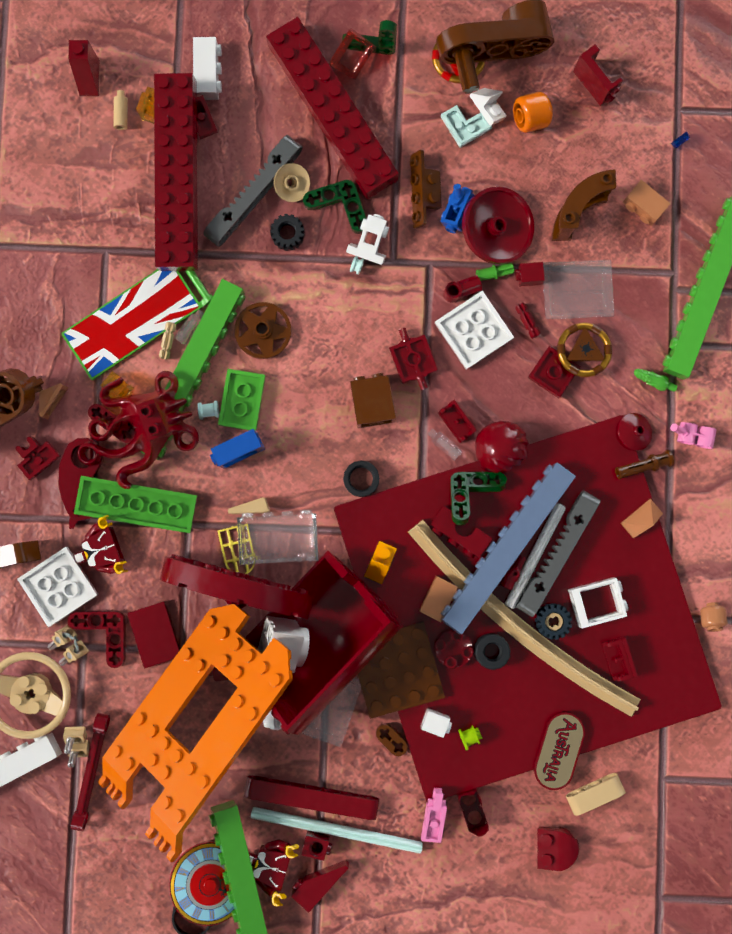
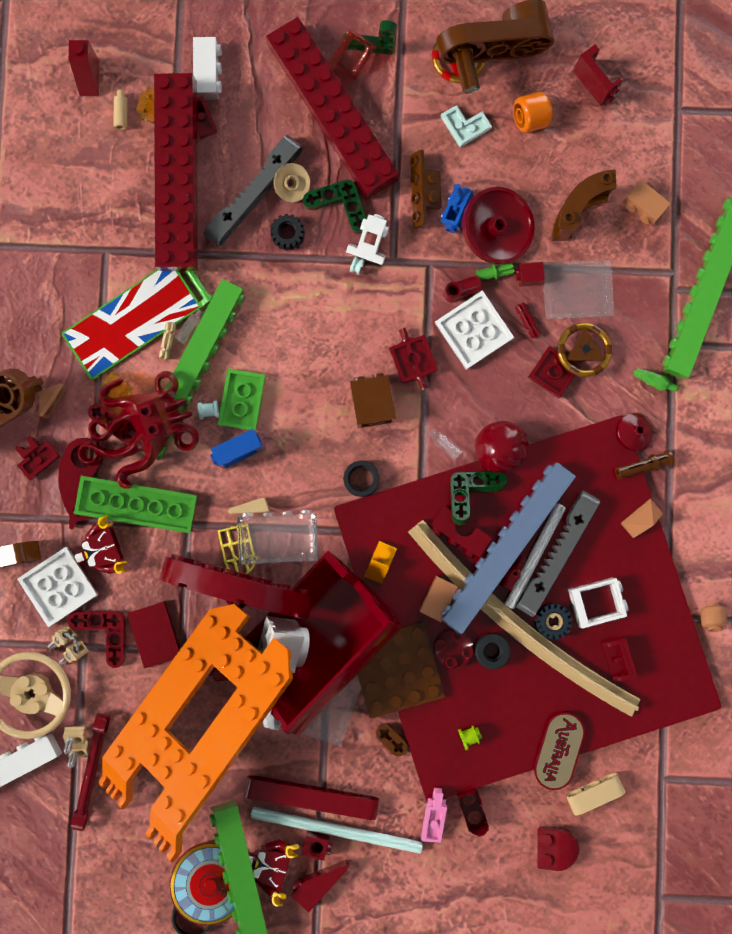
reddish brown wheel [234,302,292,359] -> none
white brick [421,708,452,738] -> none
dark red hinge [438,400,477,443] -> none
white slope [470,88,506,126] -> none
bright pink beam [670,422,717,449] -> none
clear blue tile [671,131,690,149] -> none

